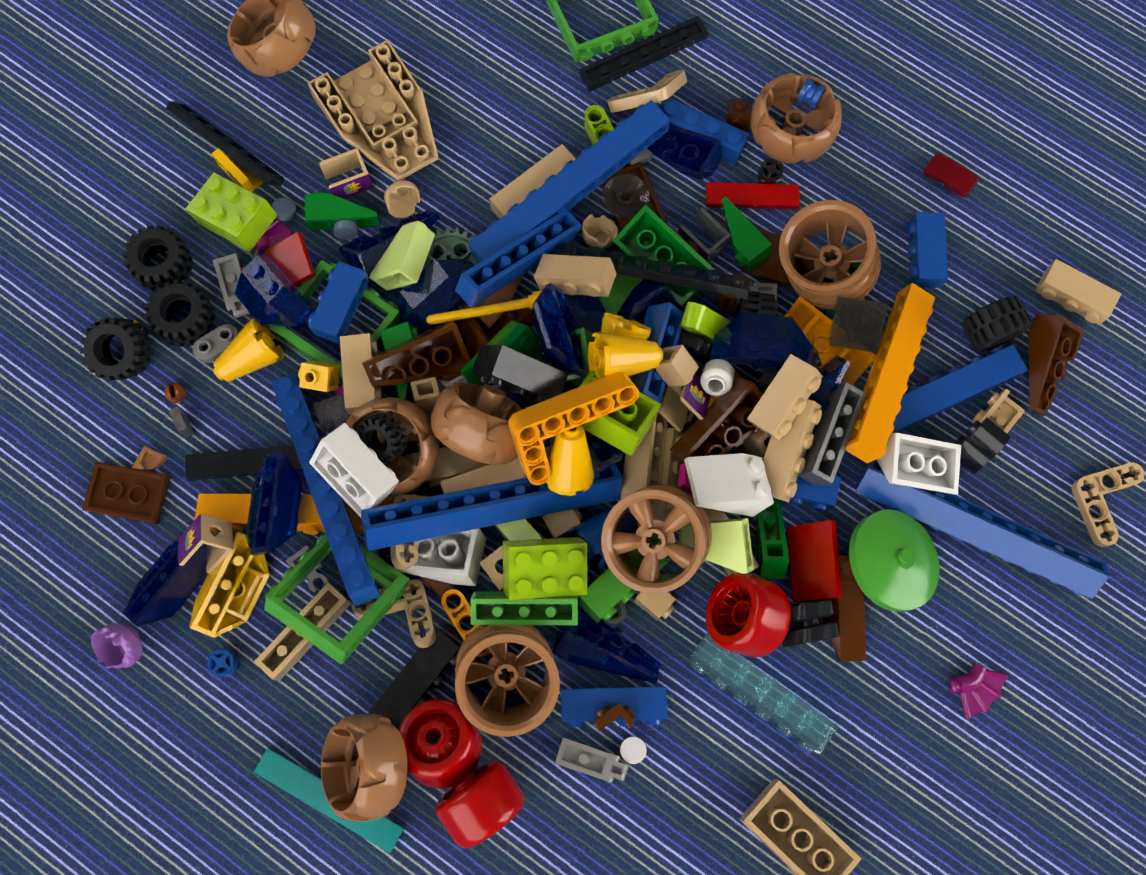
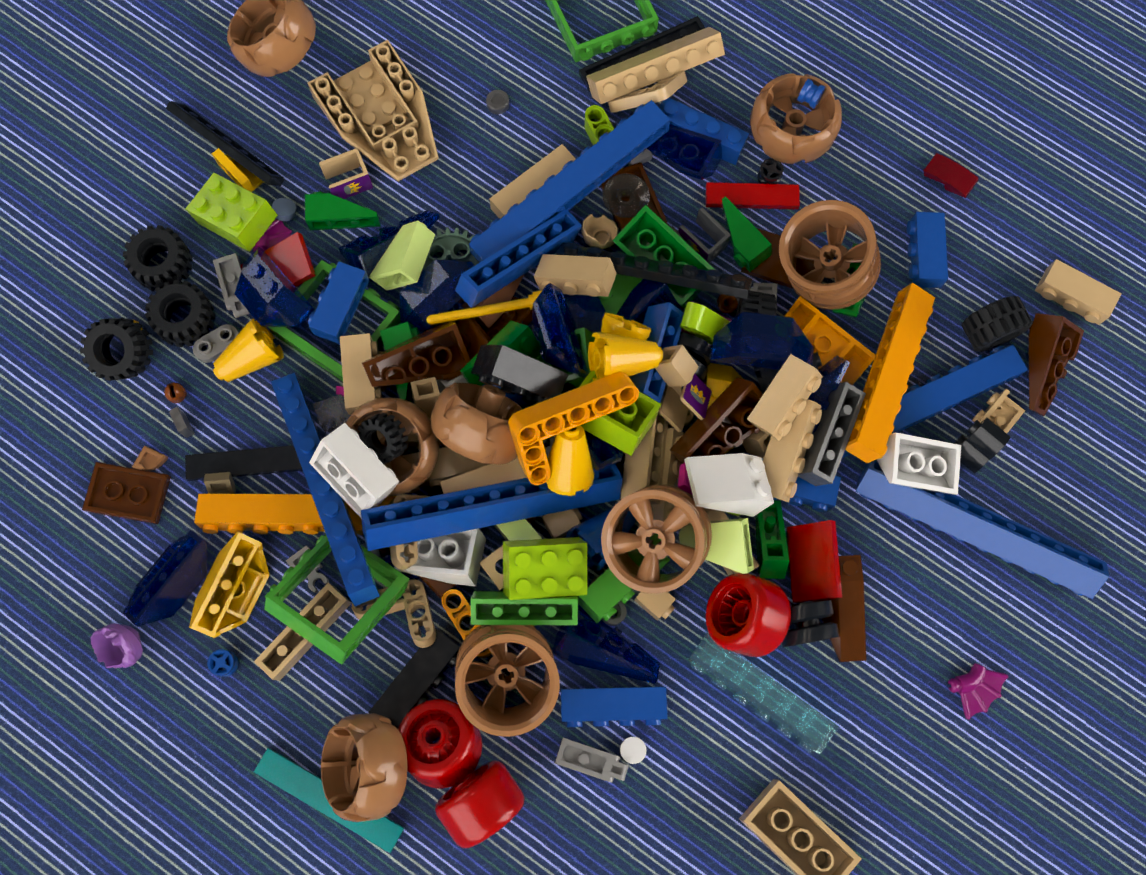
tan piece [178,513,233,574] -> none
clear blue wedge [245,450,302,556] -> none
yellow brick [298,360,340,392] -> none
sand blue tile [334,220,358,240] -> none
tan hair [384,180,420,218] -> none
reddish brown bracket [593,703,636,731] -> none
white head [700,359,735,396] -> none
reddish brown bracket [726,98,752,133] -> none
clear smoke tile [828,296,888,353] -> none
bright green dish [849,509,939,612] -> none
tan beam [1071,462,1145,547] -> none
none -> dark tan plate [204,472,236,494]
none -> flat silver tile [486,90,509,114]
none -> tan brick [586,27,725,104]

